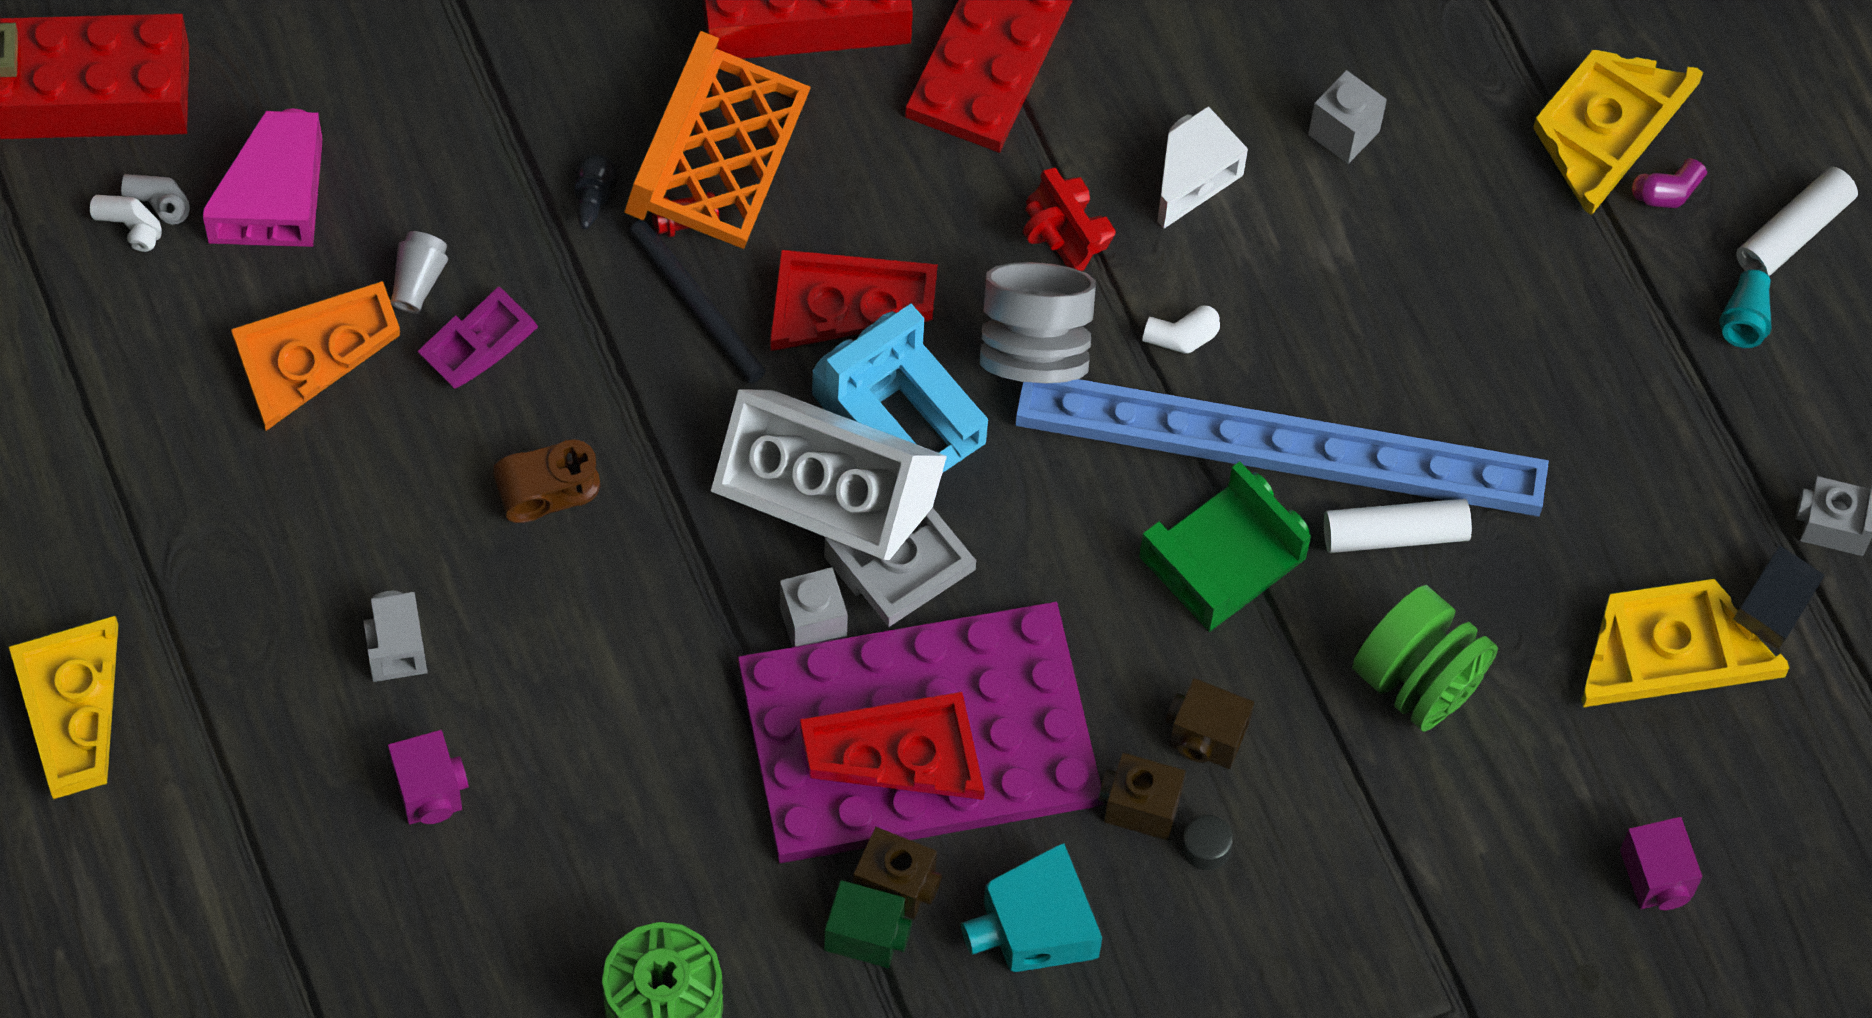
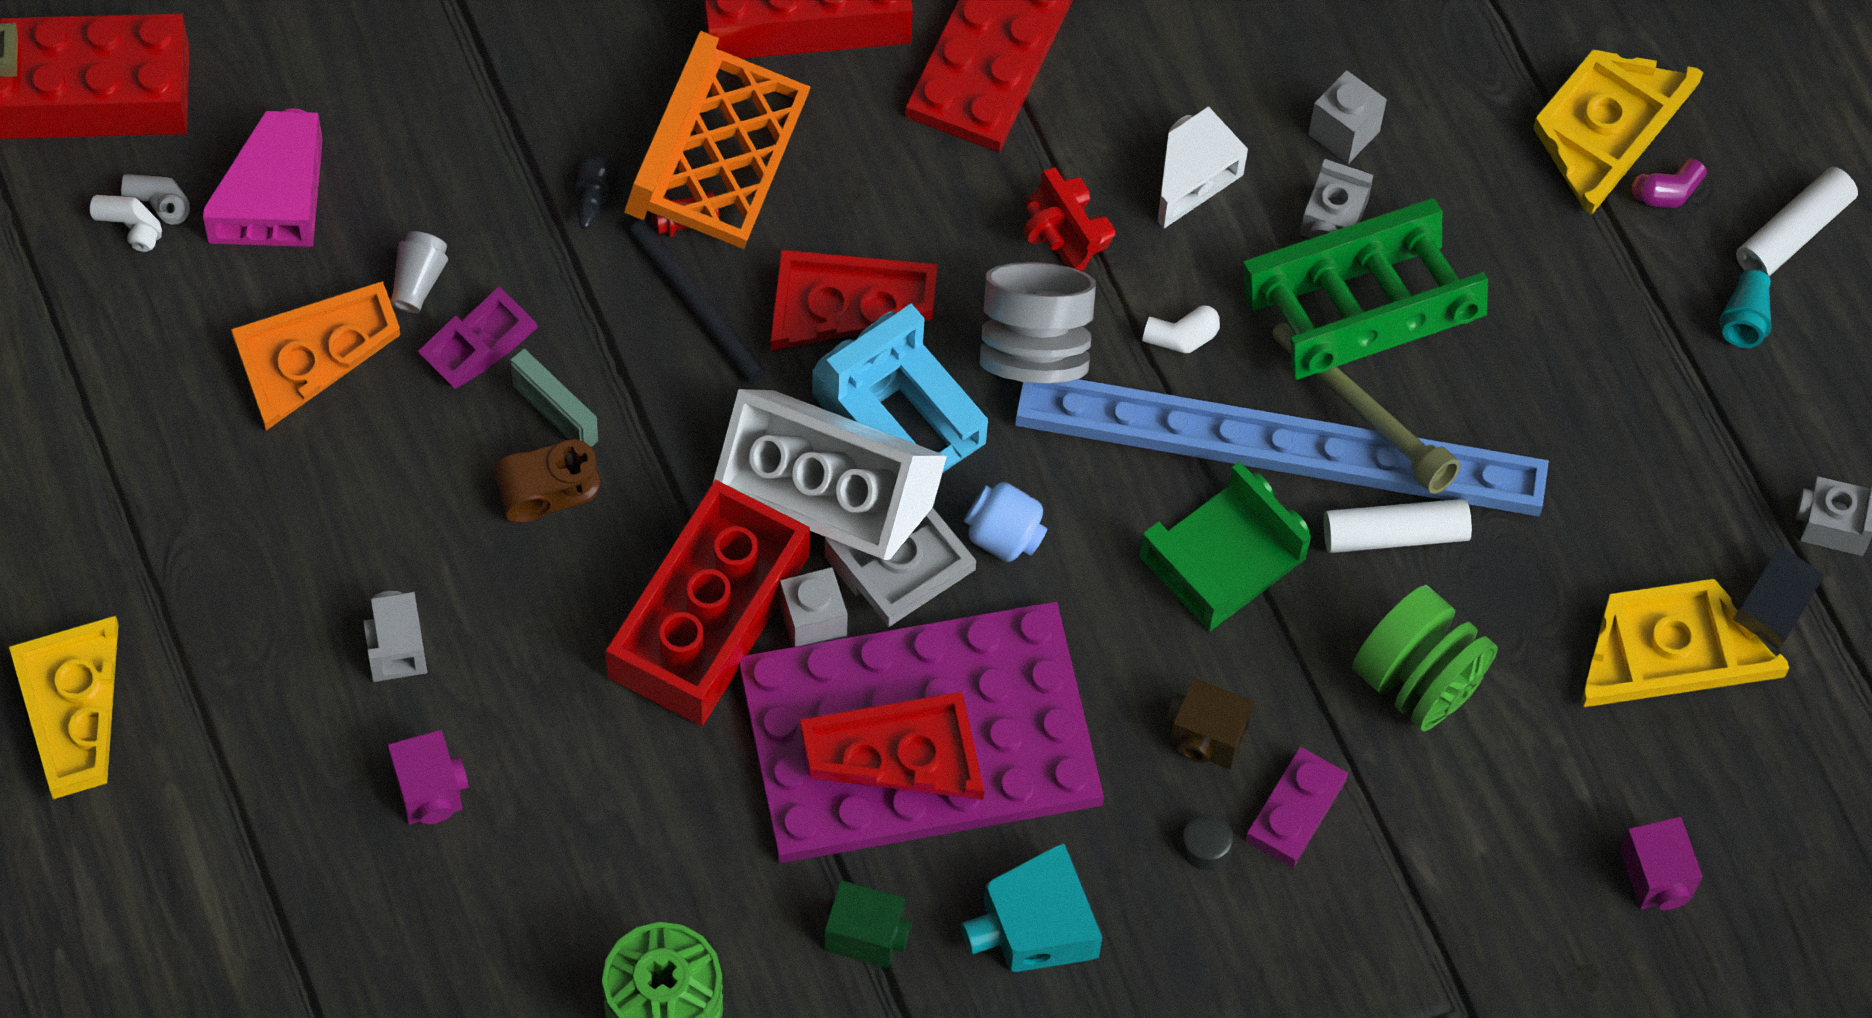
dark brown brick [853,827,942,919] -> none
dark brown brick [1098,752,1186,841] -> none
none -> sand green tile [511,348,598,447]
none -> red brick [606,479,810,727]
none -> light blue head [964,482,1047,562]
none -> green fence [1243,198,1488,380]
none -> magenta plate [1245,747,1348,868]
none -> olive piece [1272,323,1461,494]
none -> light grey brick [1300,159,1374,239]

